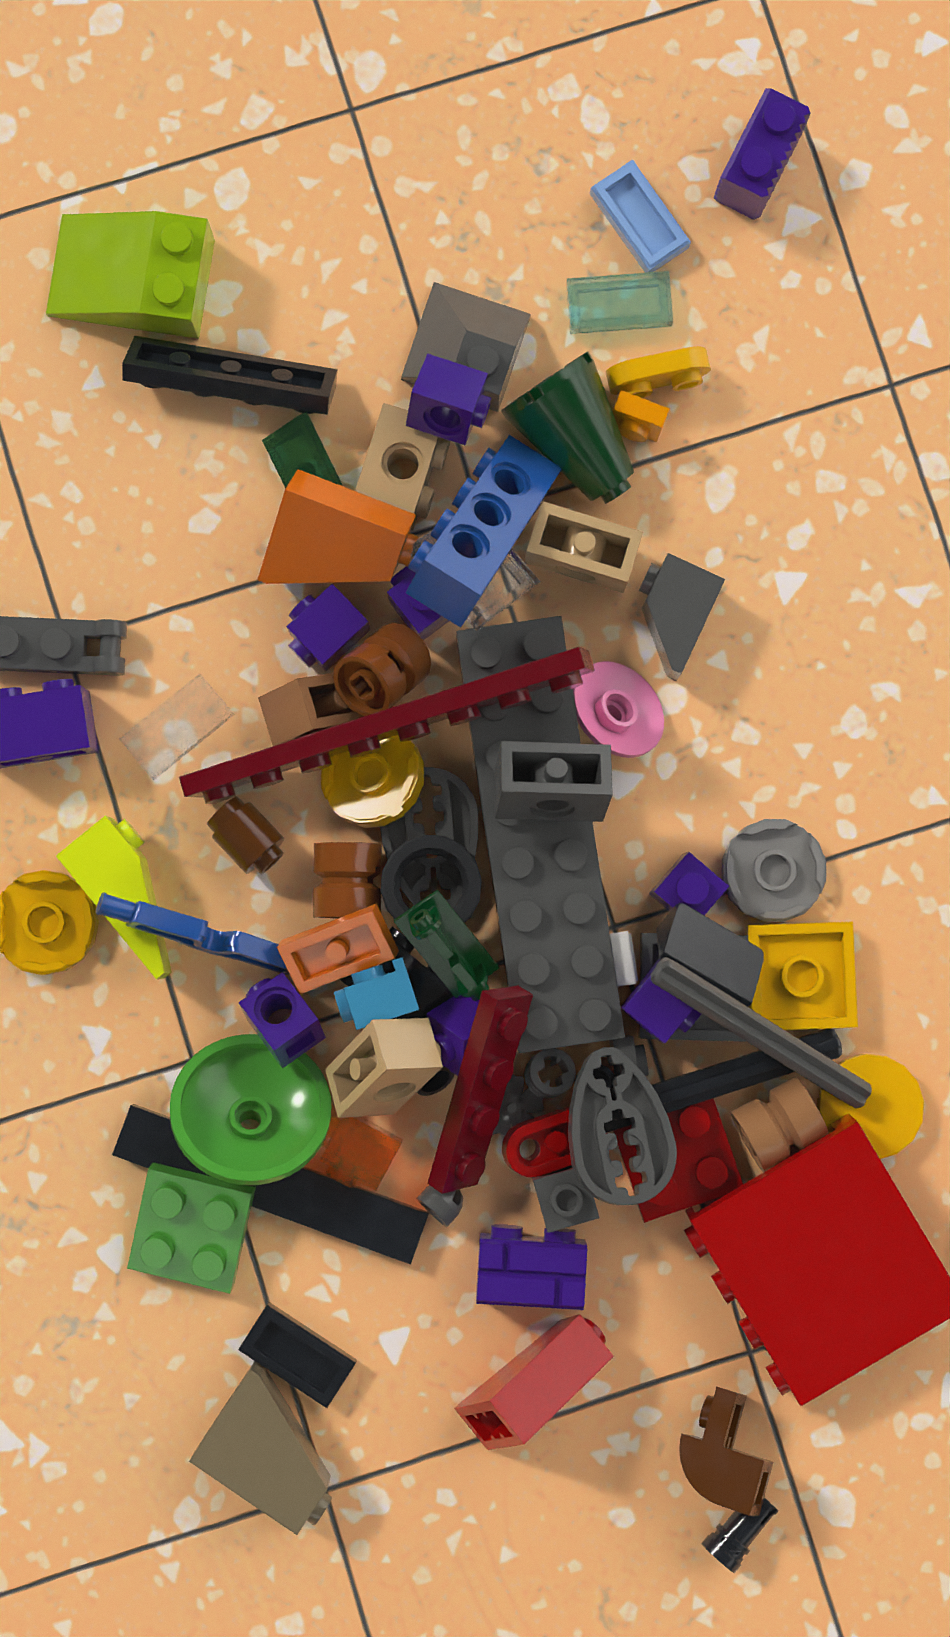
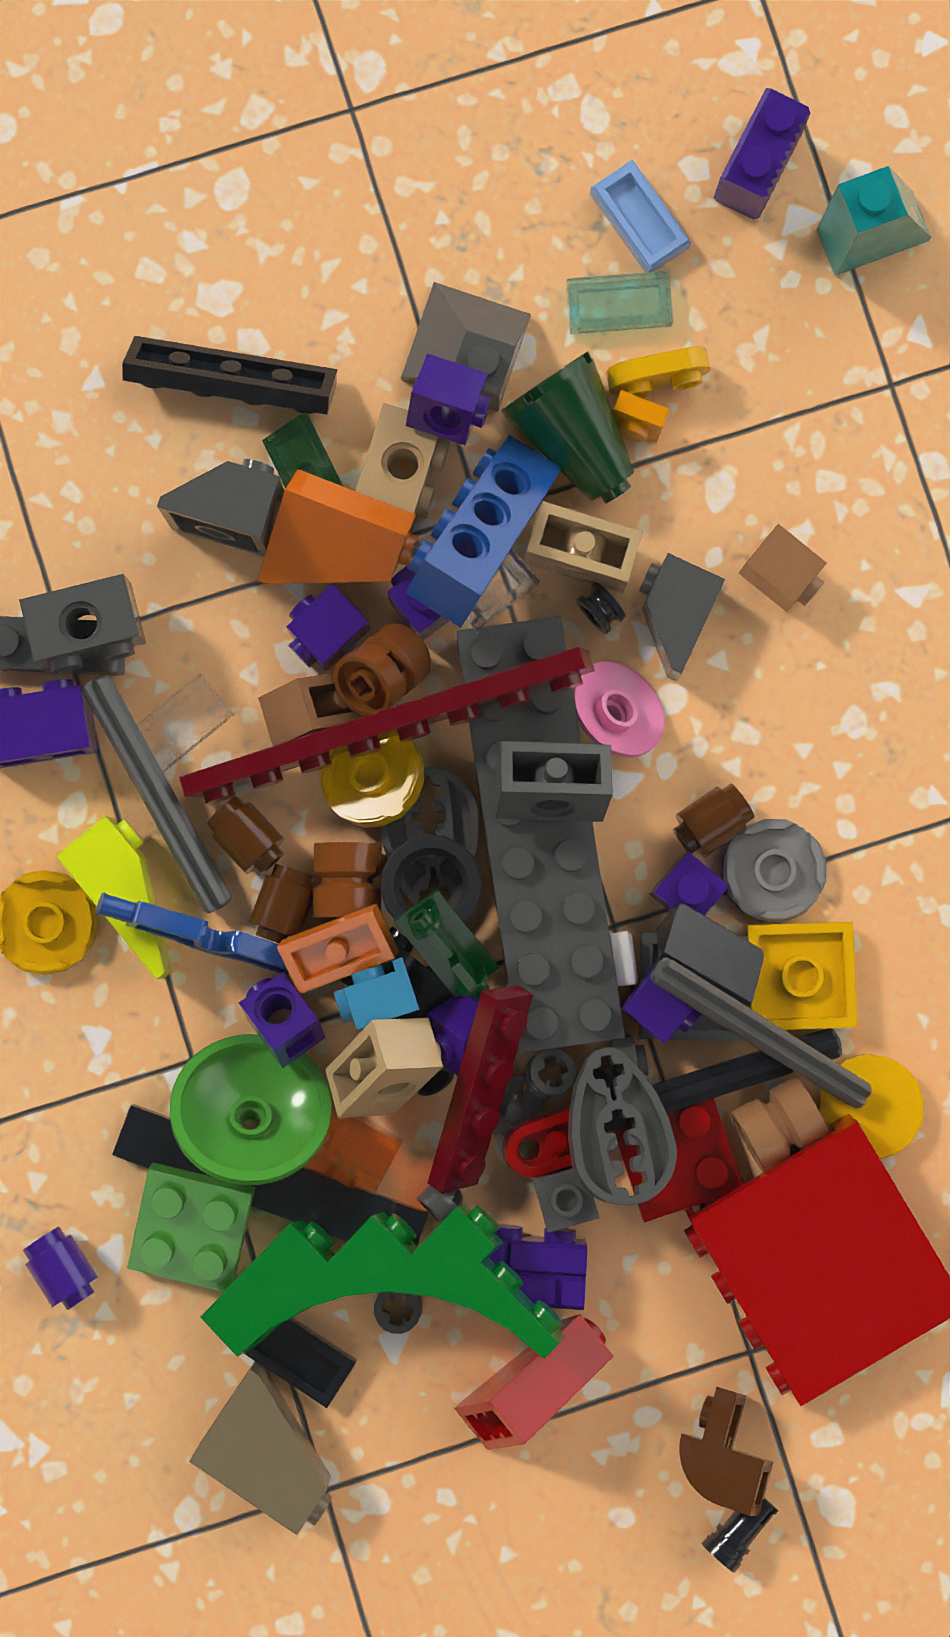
lime slope [46,211,215,339] -> none
none -> dark grey brick [19,573,146,674]
none -> dark purple brick [23,1226,98,1310]
none -> dark grey axle [82,675,232,913]
none -> dark grey slope [157,459,285,556]
none -> green arch [200,1204,566,1359]
none -> reddish brown brick [249,864,315,943]
none -> dark grey bush [374,1292,422,1334]
none -> black bush [576,582,626,634]
none -> reddish brown brick [673,783,755,857]
none -> medium nougat brick [739,523,827,612]
none -> teal slope [816,166,931,276]

